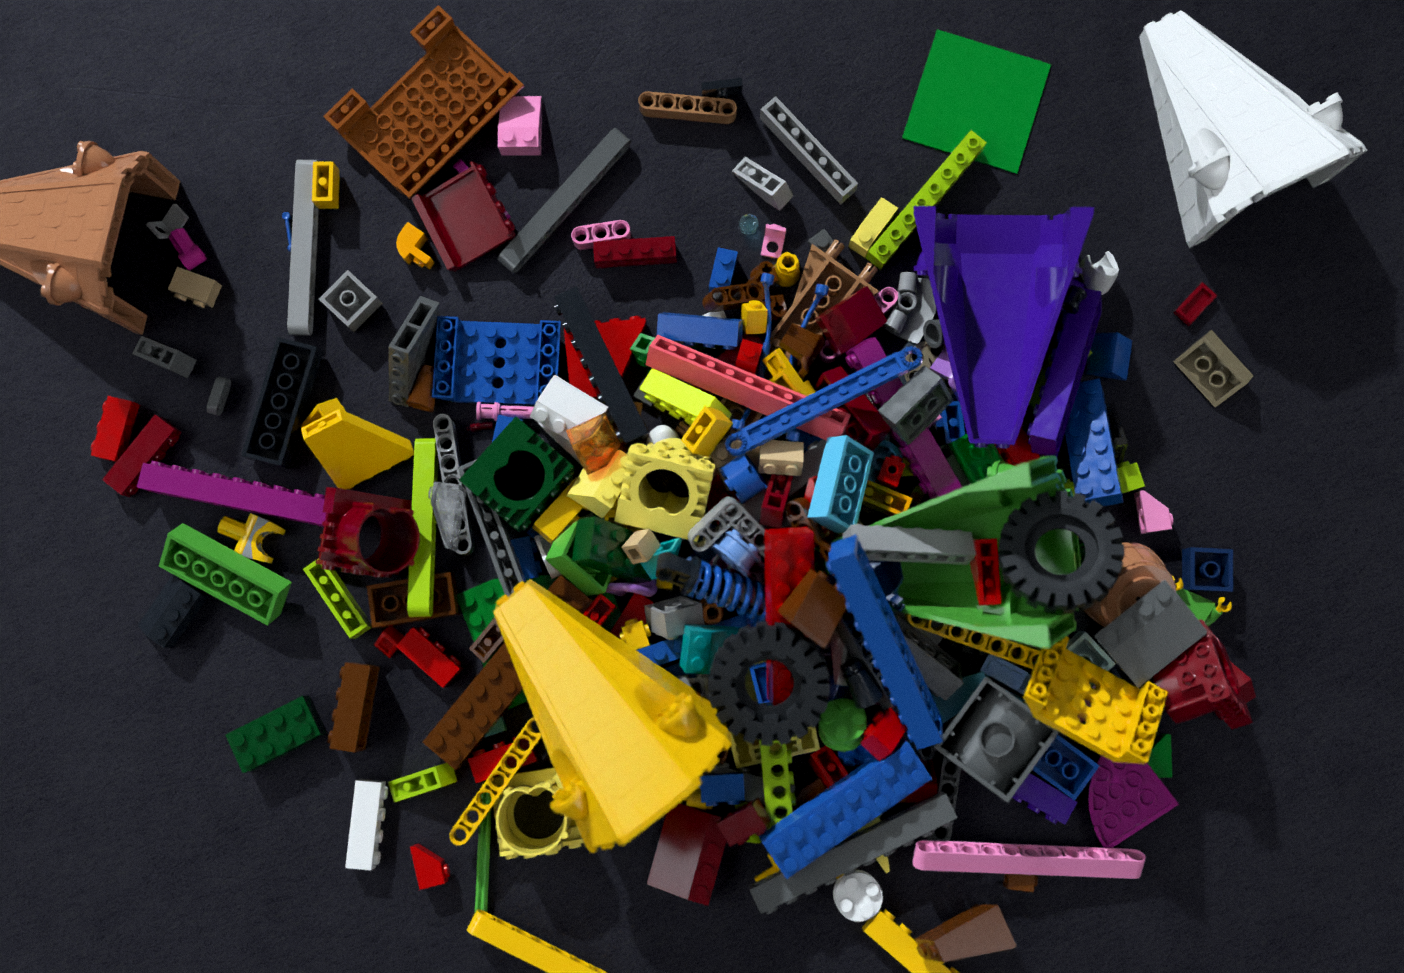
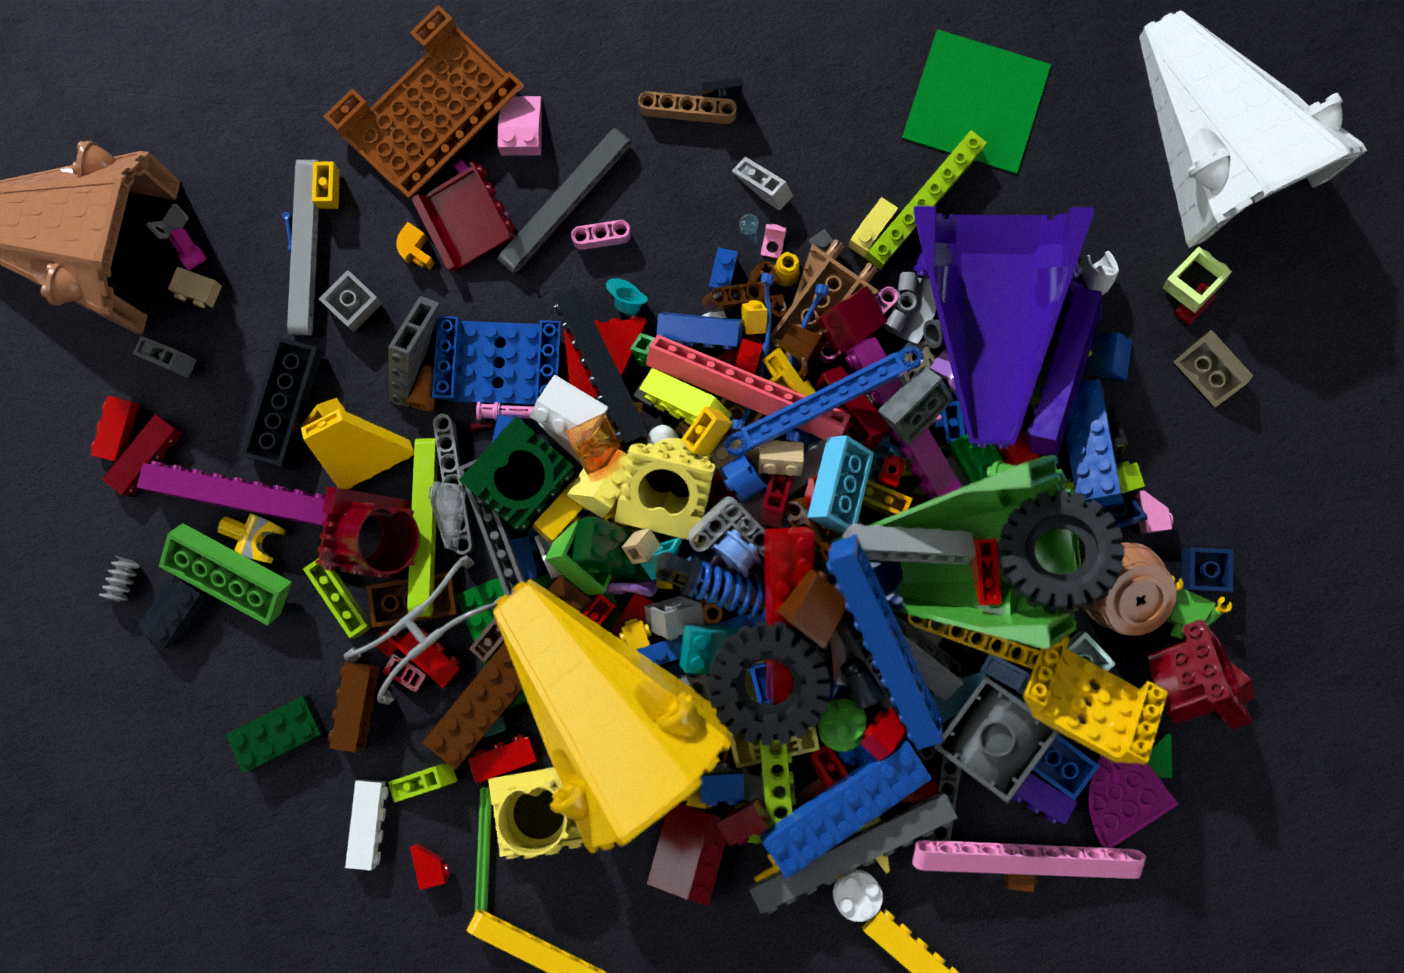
dark grey beam [207,376,231,416] -> none
yellow beam [450,717,542,845] -> none
dark red brick [593,236,677,268] -> none
light grey brick [760,96,858,204] -> none
reddish brown slope [915,904,1016,962] -> none
black bush [1062,286,1087,314] -> none
dark grey slope [1094,580,1208,687] -> none
none -> light grey piece [99,555,140,602]
none -> light grey bar [344,554,501,705]
none -> dark red slope [383,654,429,693]
none -> teal piece [606,278,648,317]
none -> dark blue slope [1101,492,1148,528]
none -> yellowish green window [1163,247,1232,313]

